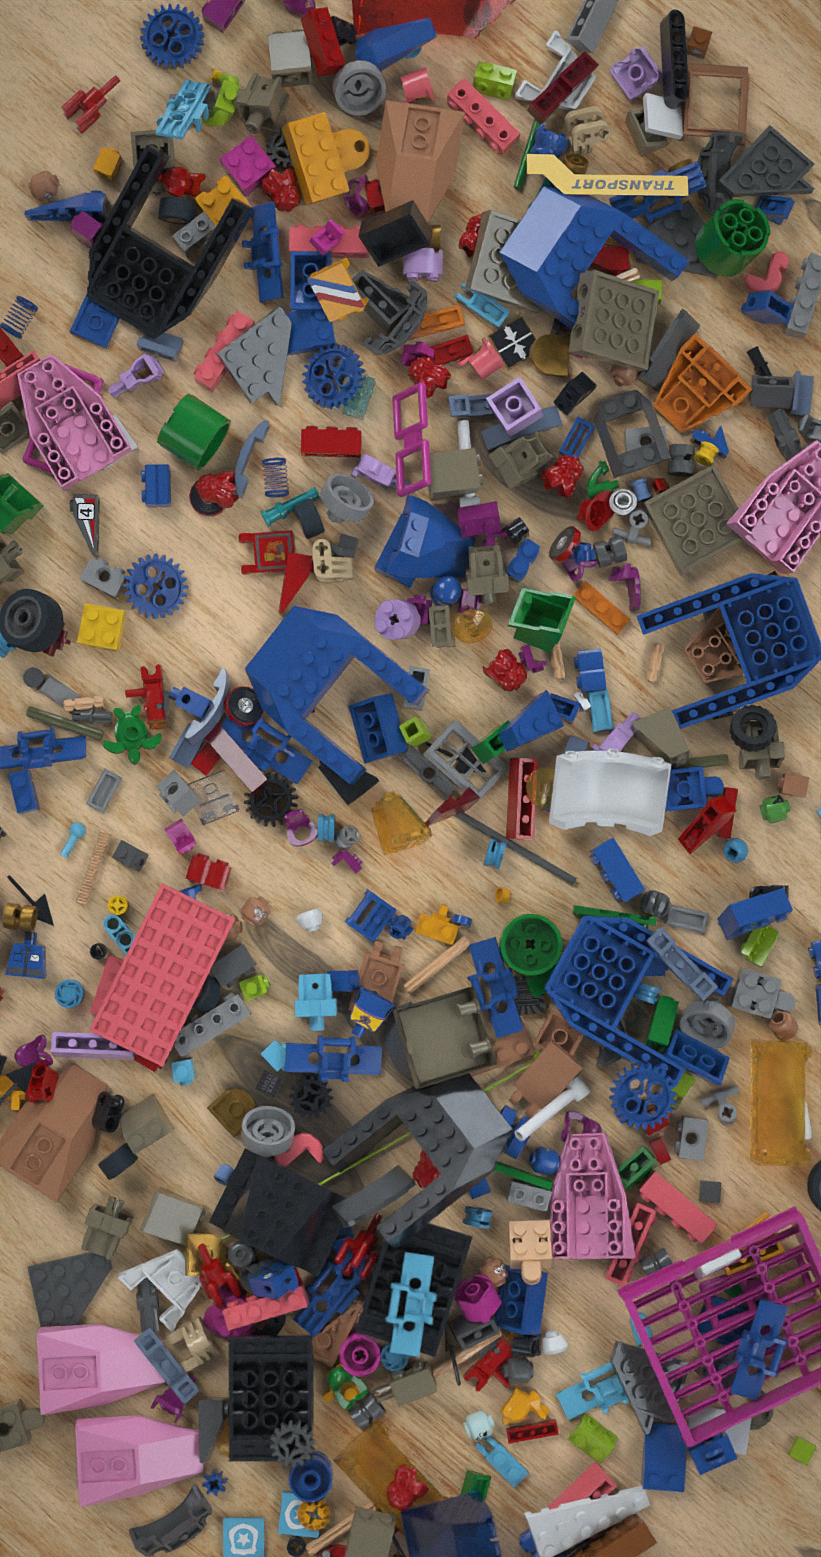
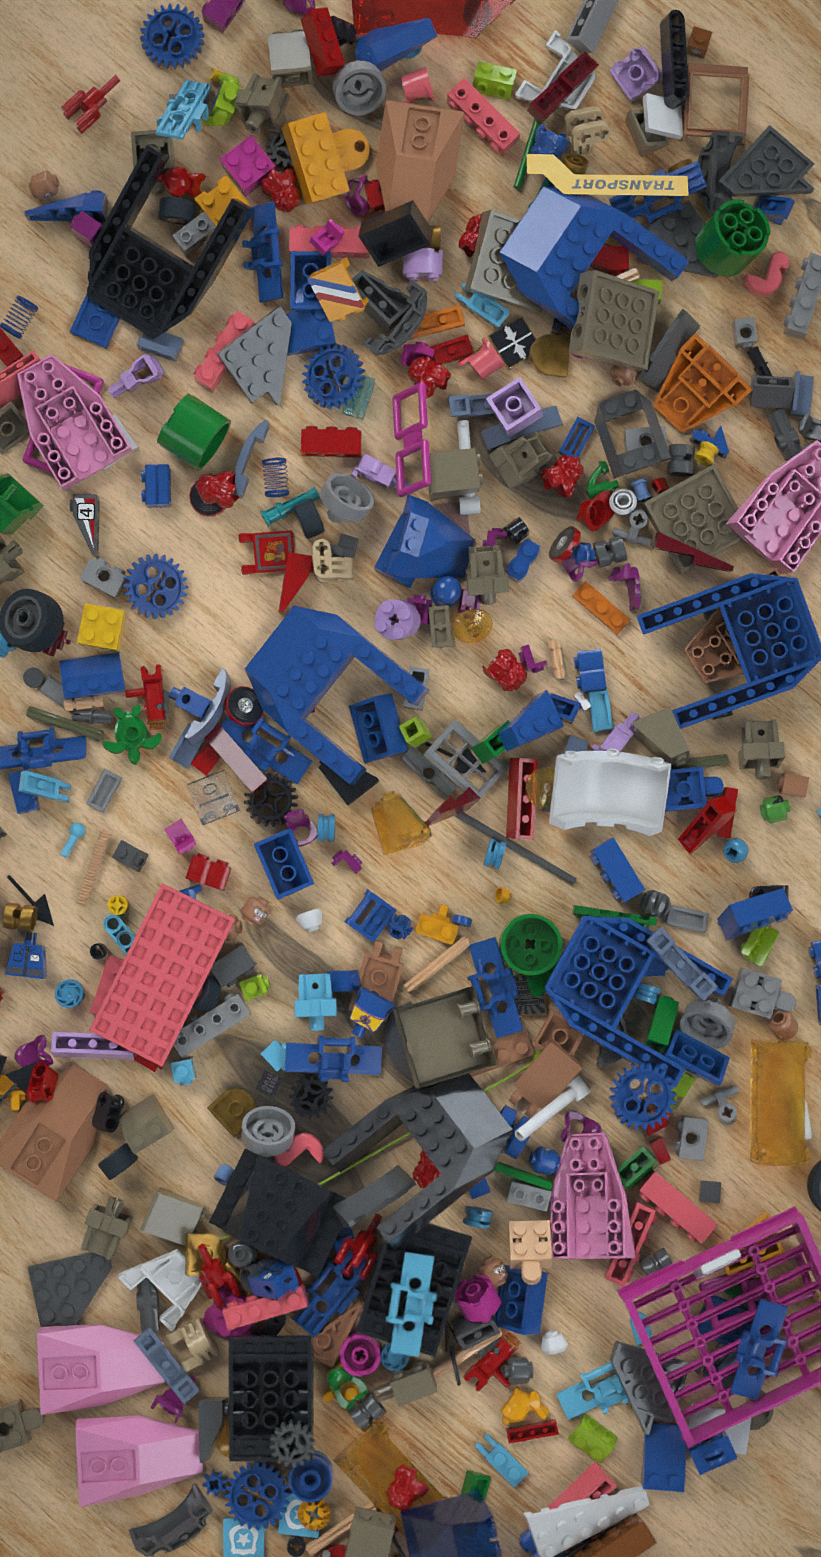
light orange brick [93,147,123,182] -> none
light grey brick [157,770,201,817] -> none
light grey wheel [334,825,360,850] -> none
magenta brick [457,501,502,538] -> none
light aqua head [463,1410,495,1441] -> none
green piece [507,588,576,653] -> none
black piece [511,1333,542,1358] -> none
black pin [553,372,597,416] -> none
light nougat axle [646,643,665,683] -> none
black tyre [730,705,776,752] -> none
blue torso [741,290,793,324] -> none
lime tile [788,1436,816,1465] -> none
none -> medium azure hinge [19,770,71,802]
none -> blue slope [59,652,125,700]
none -> blue gear [224,1461,291,1530]
none -> blue slope [254,828,314,900]
none -> dark red slope [653,532,734,572]
none -> light grey brick [732,317,758,350]

